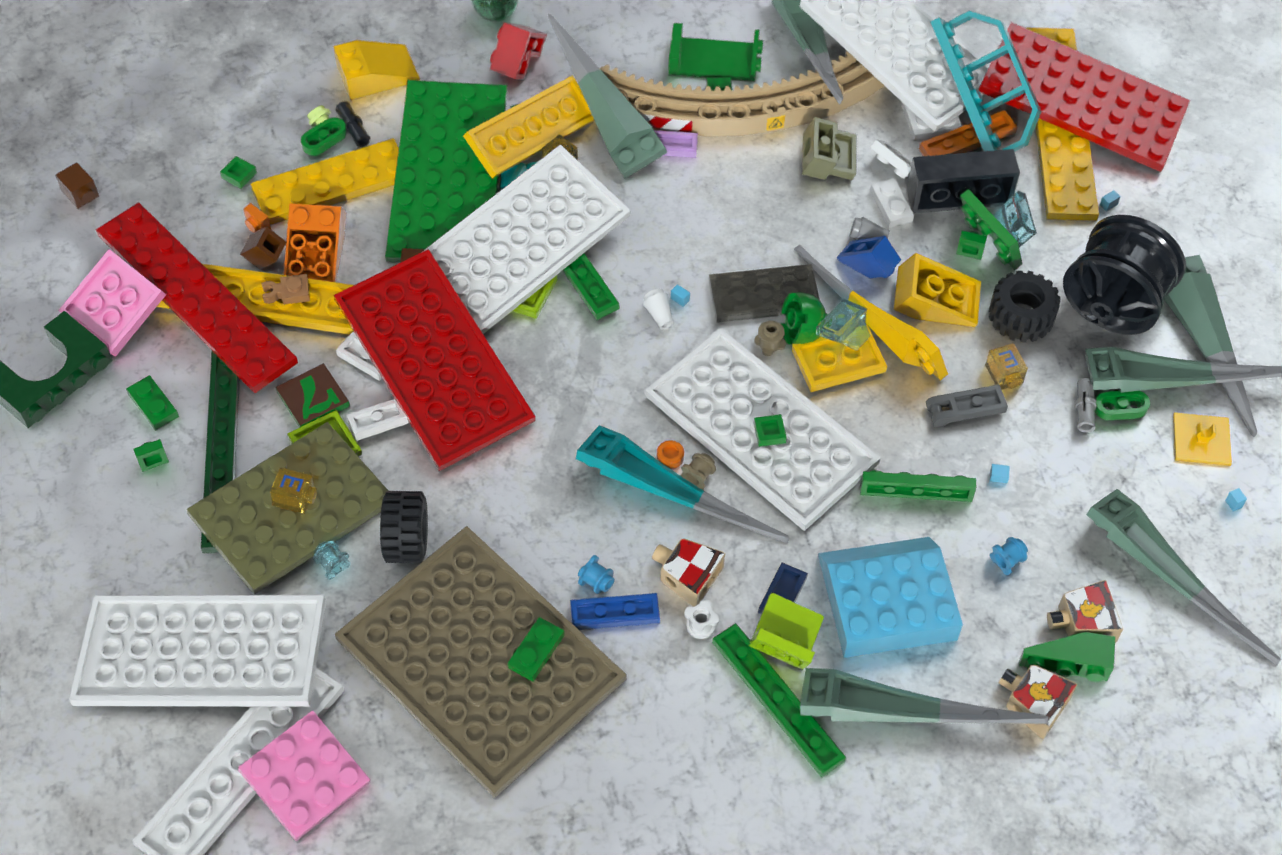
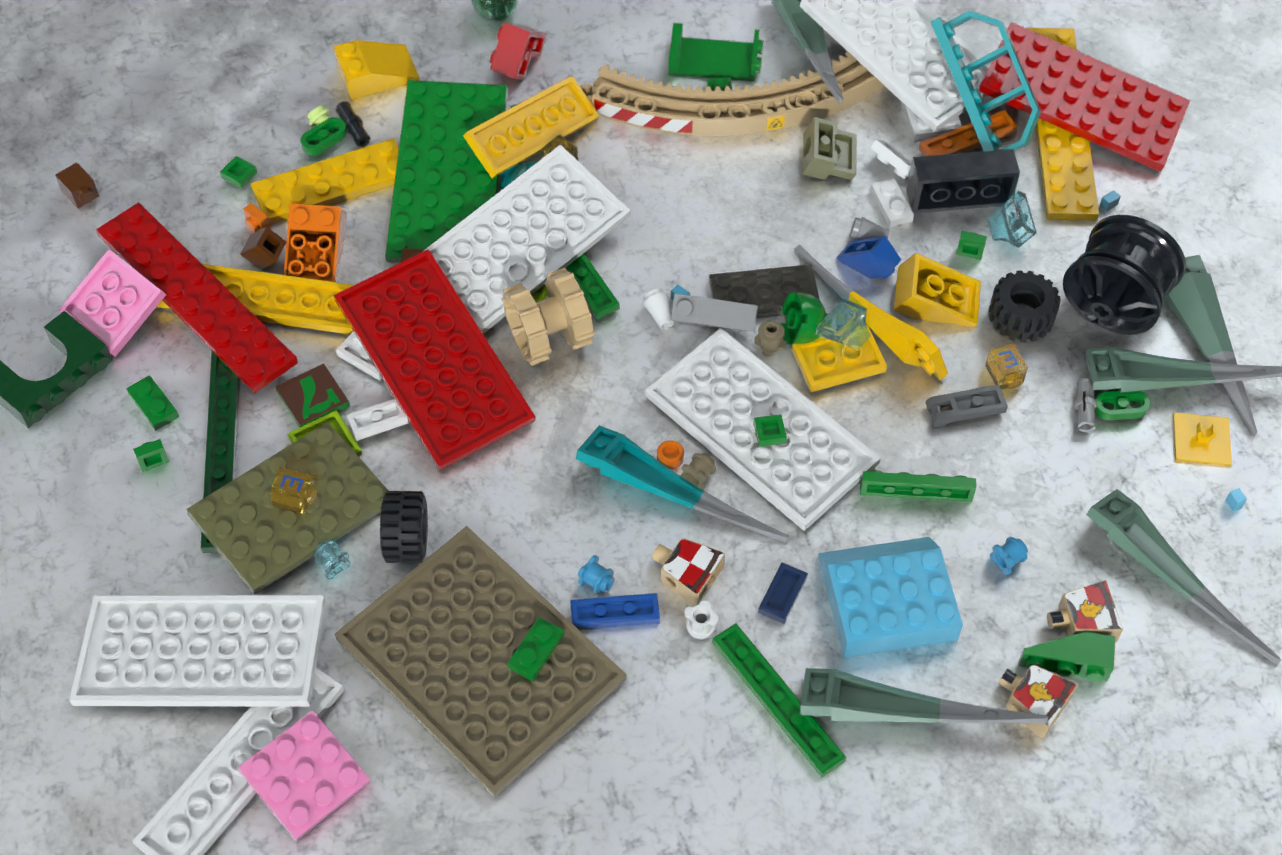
medium nougat plate [262,274,310,304] -> none
sand green plate [548,14,667,179] -> none
lavender tile [654,131,698,158] -> none
lime bracket [749,593,824,670] -> none
green plate [960,189,1023,270] -> none
medium azure piece [990,464,1010,483] -> none
none -> tan piece [501,268,595,366]
none -> light grey slope [671,294,758,332]

